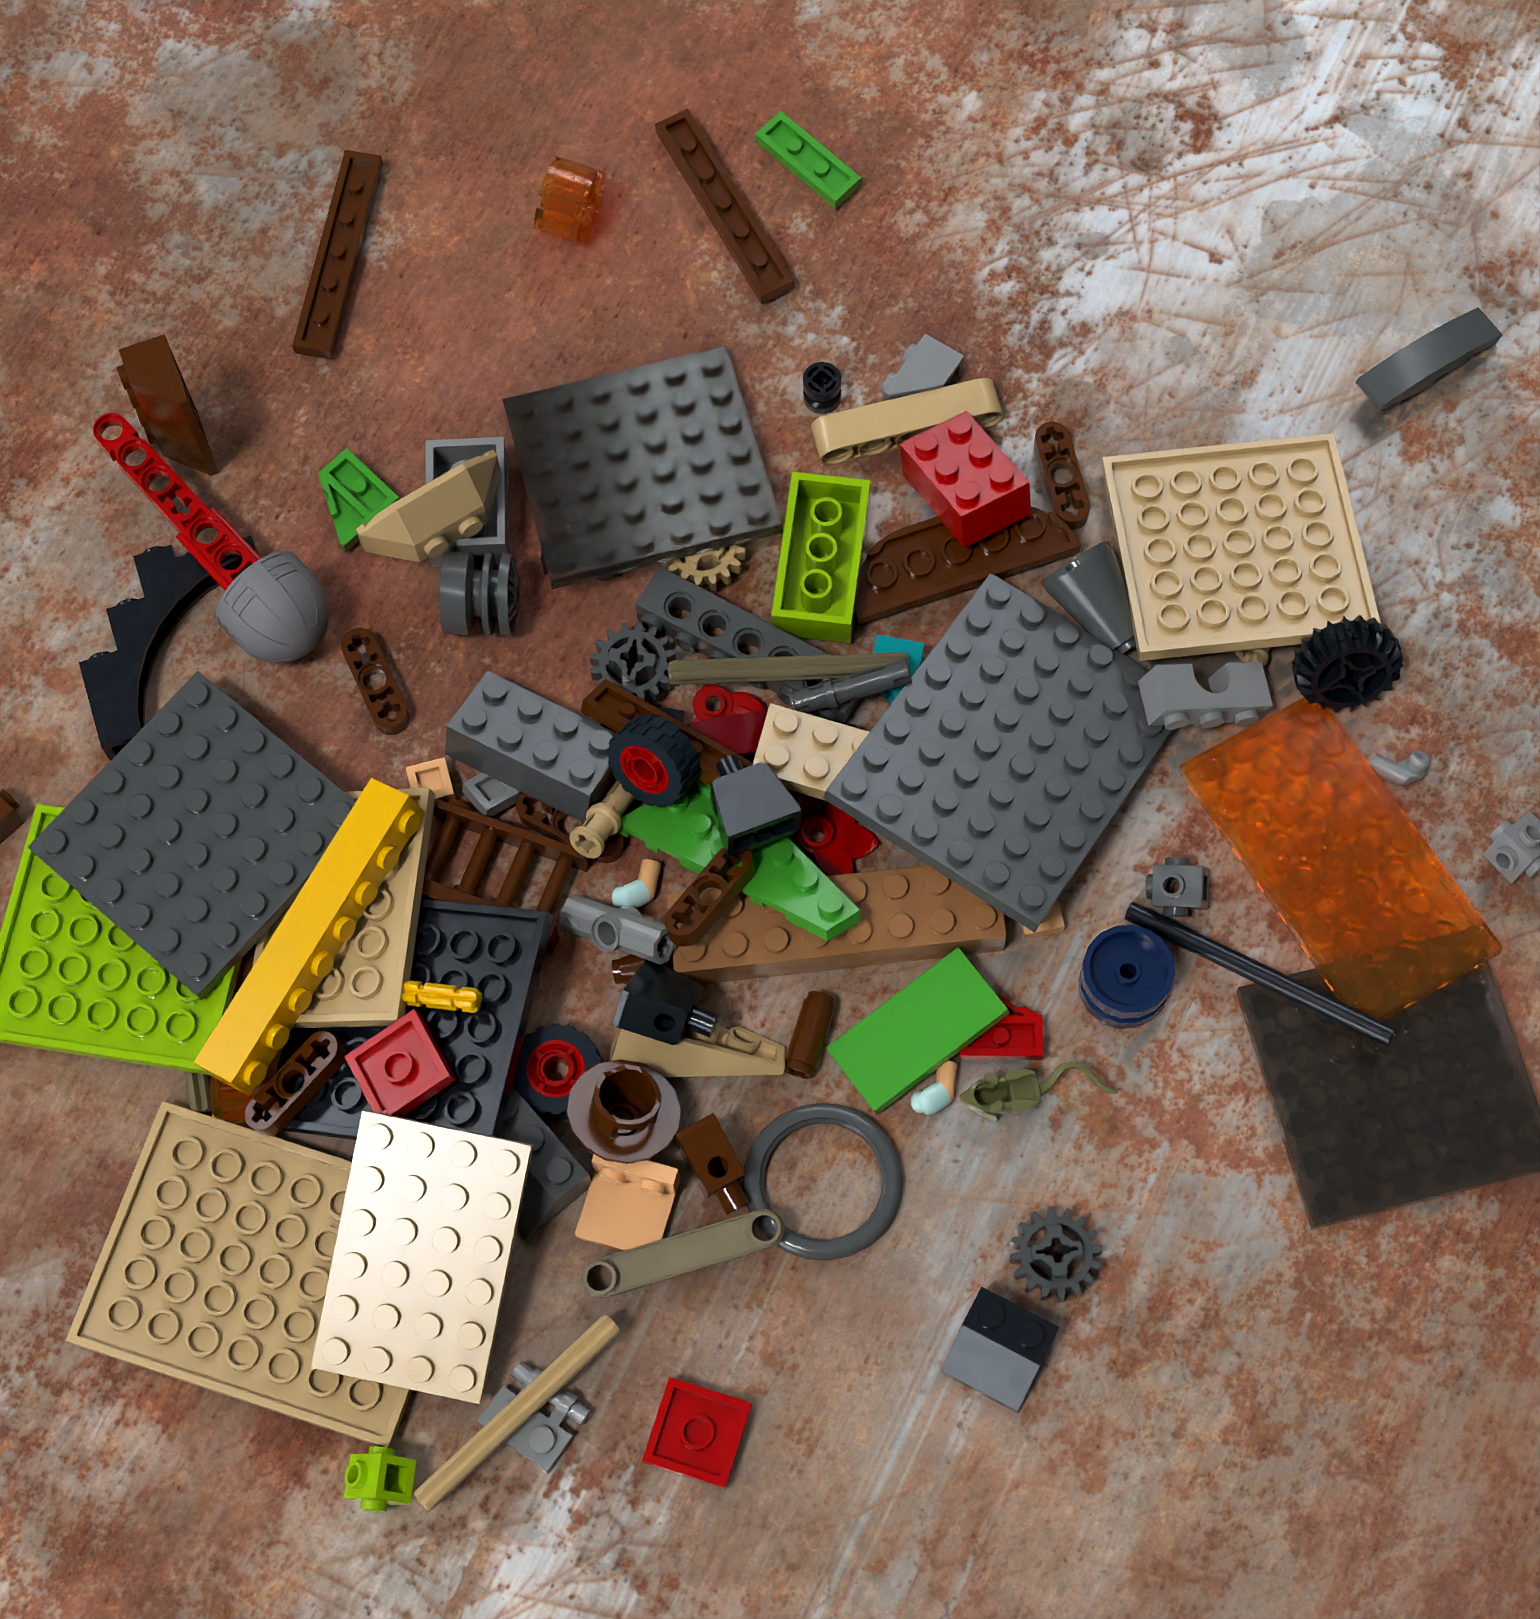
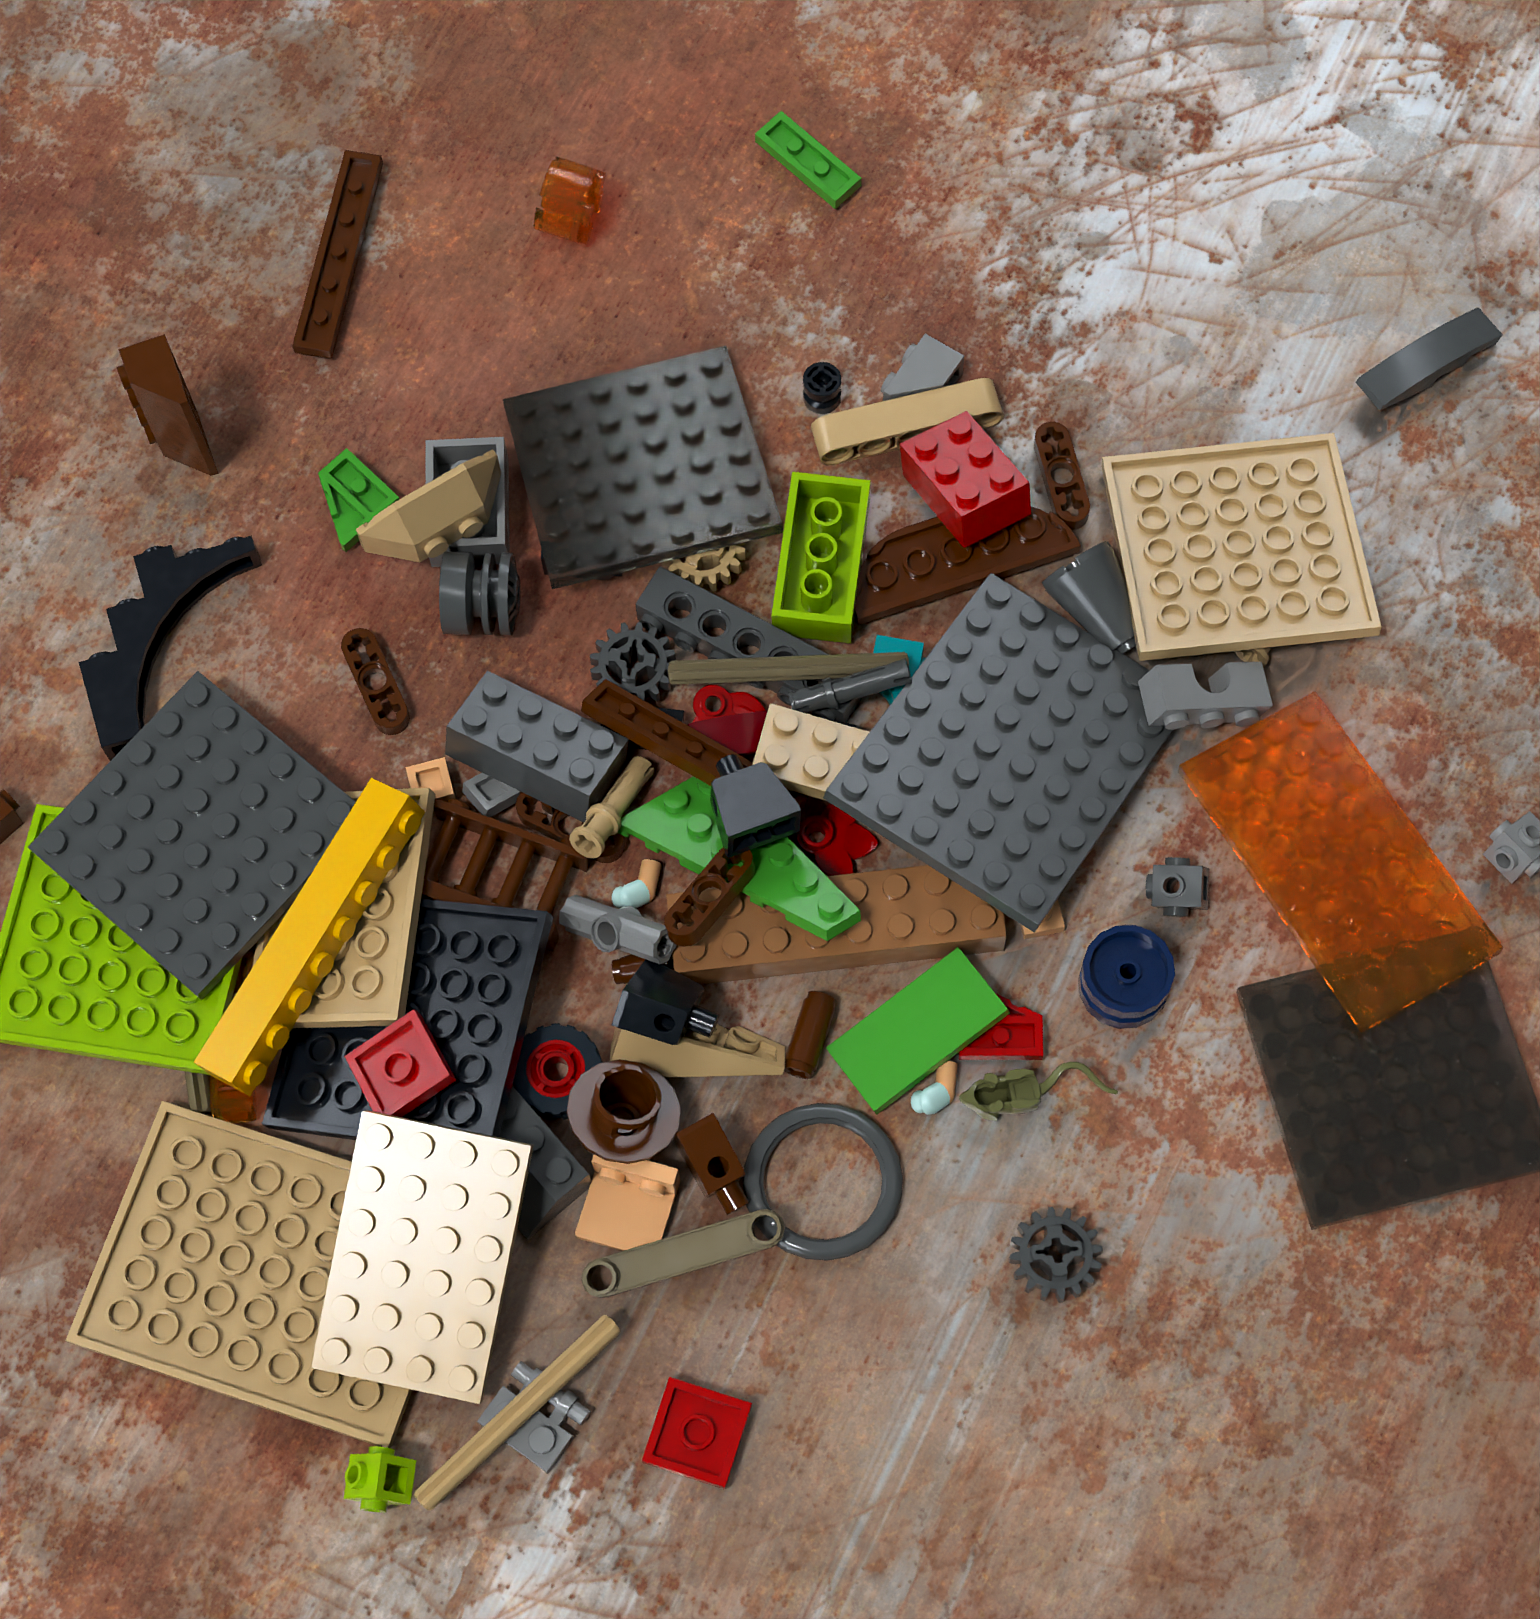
piece [93,413,330,663] -> none
reddish brown beam [245,1031,346,1136] -> none
yellow axle [402,980,483,1013] -> none
black wheel [607,714,700,807] -> none
reddish brown plate [655,109,795,304] -> none
slope [940,1286,1059,1413] -> none
black piece [1125,901,1397,1047] -> none
black gear [1292,615,1404,713] -> none
light grey arm [1367,751,1431,786] -> none

